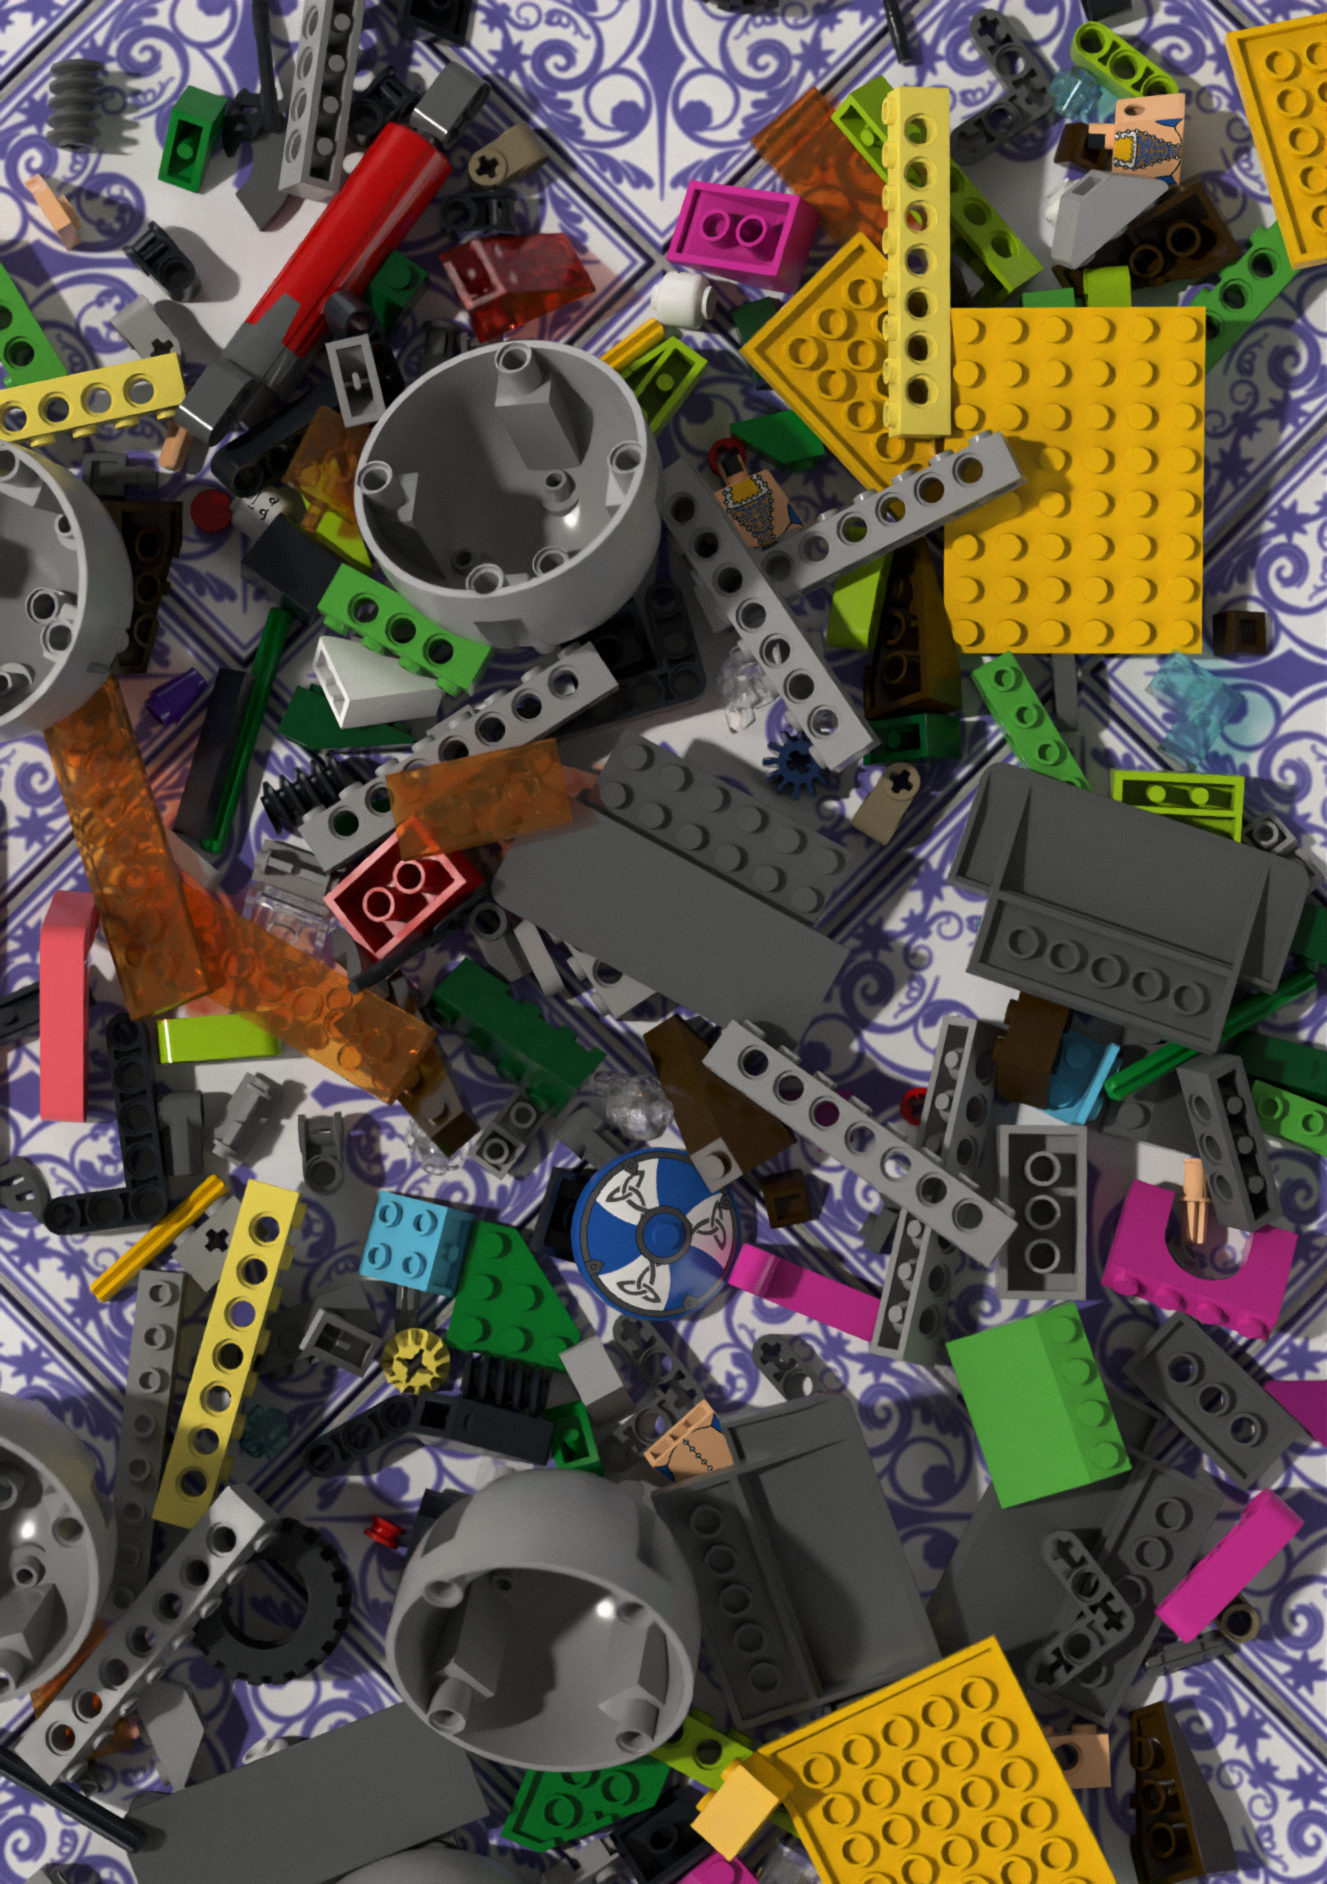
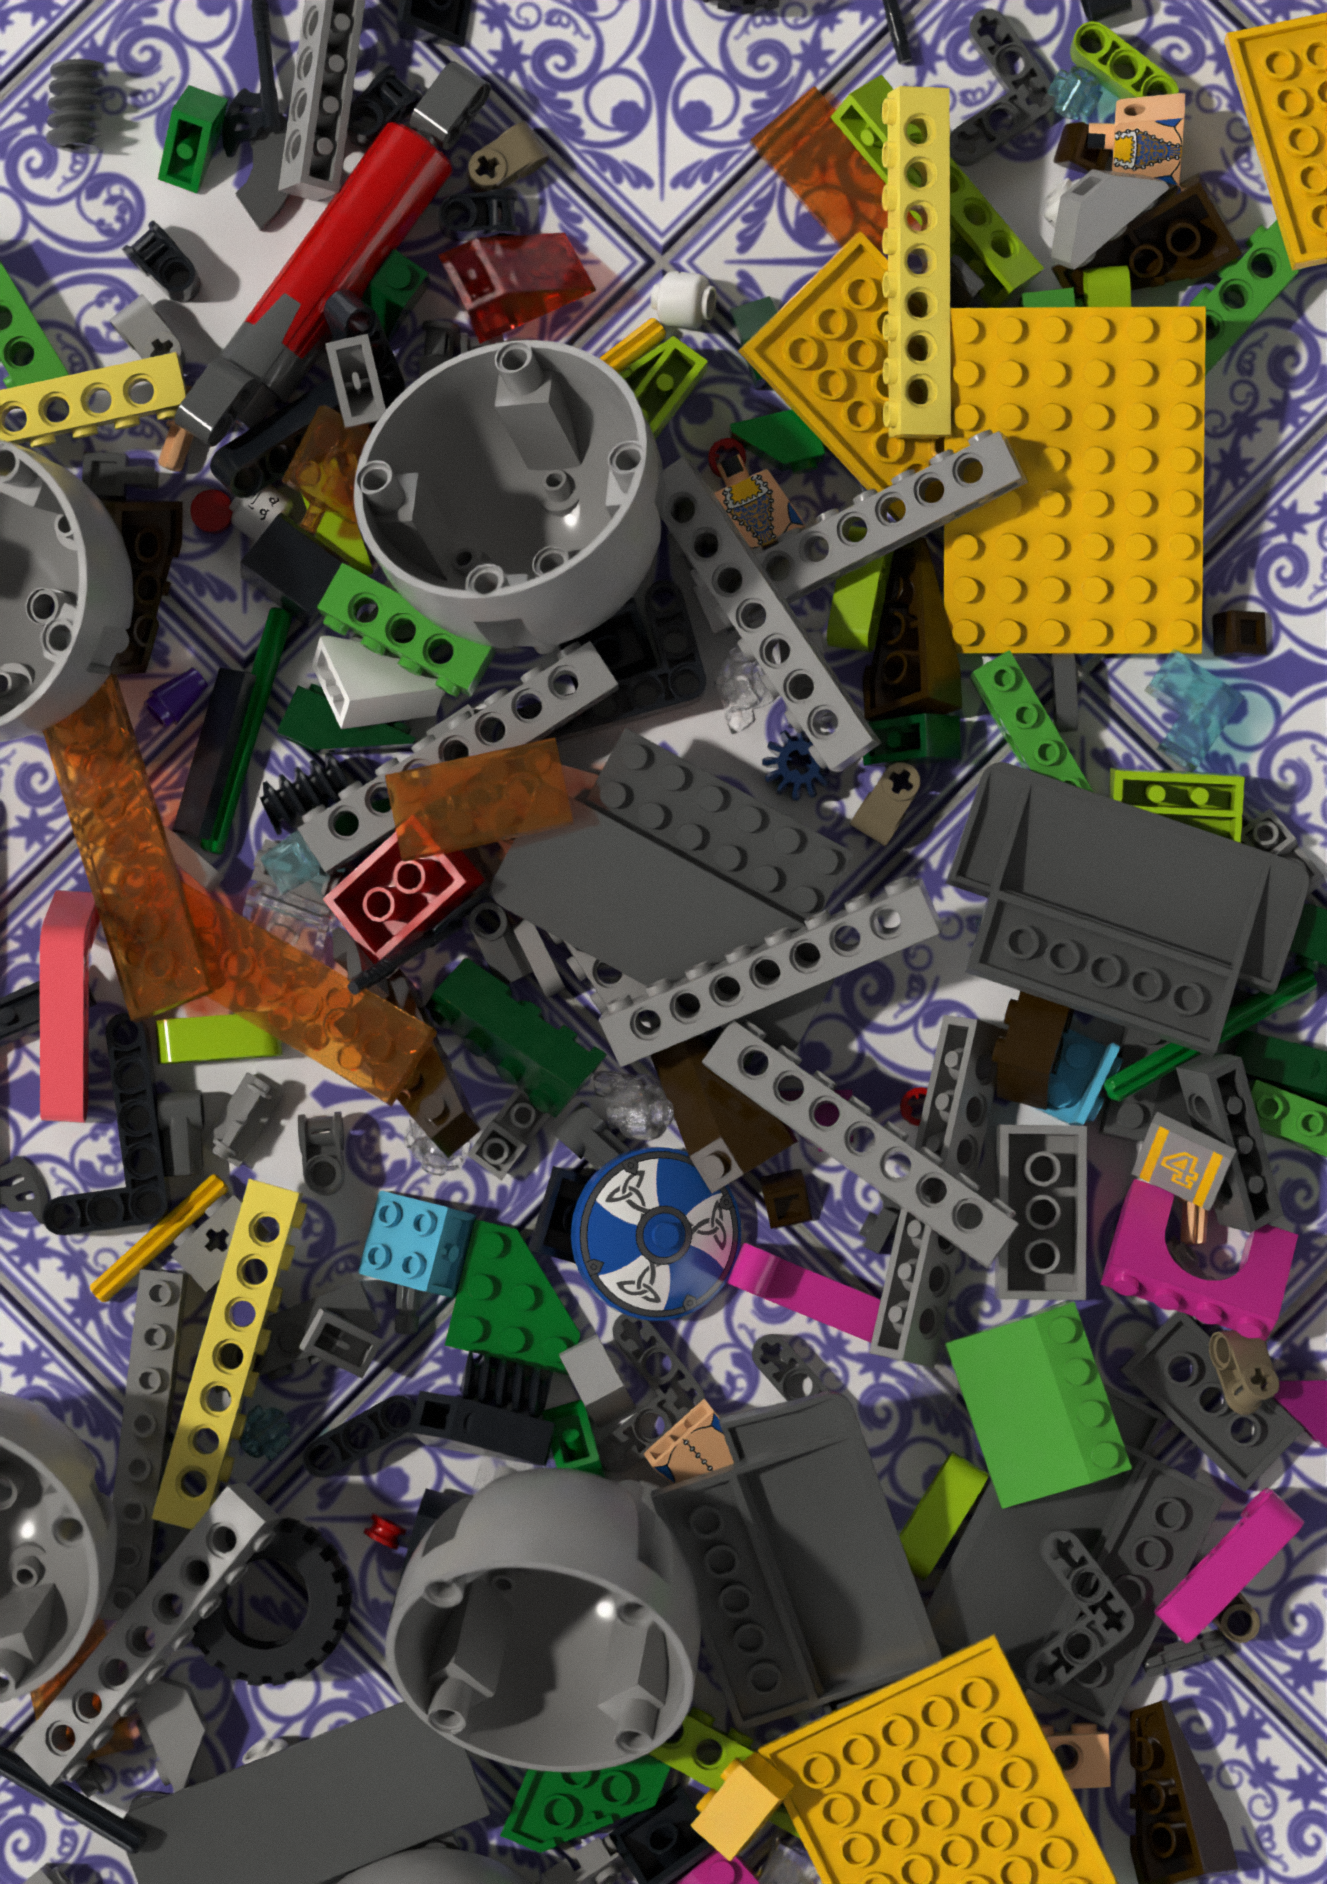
light nougat wing [24,173,82,251] -> none
light yellow gear [381,1328,451,1396] -> none
dark pink slope [666,180,821,294] -> none
none -> clear light blue slope [260,830,320,895]
none -> light grey brick [599,876,942,1067]
none -> lime beam [899,1451,989,1581]
none -> light grey tile [1131,1112,1237,1211]
none -> dark tan piece [1209,1330,1279,1415]

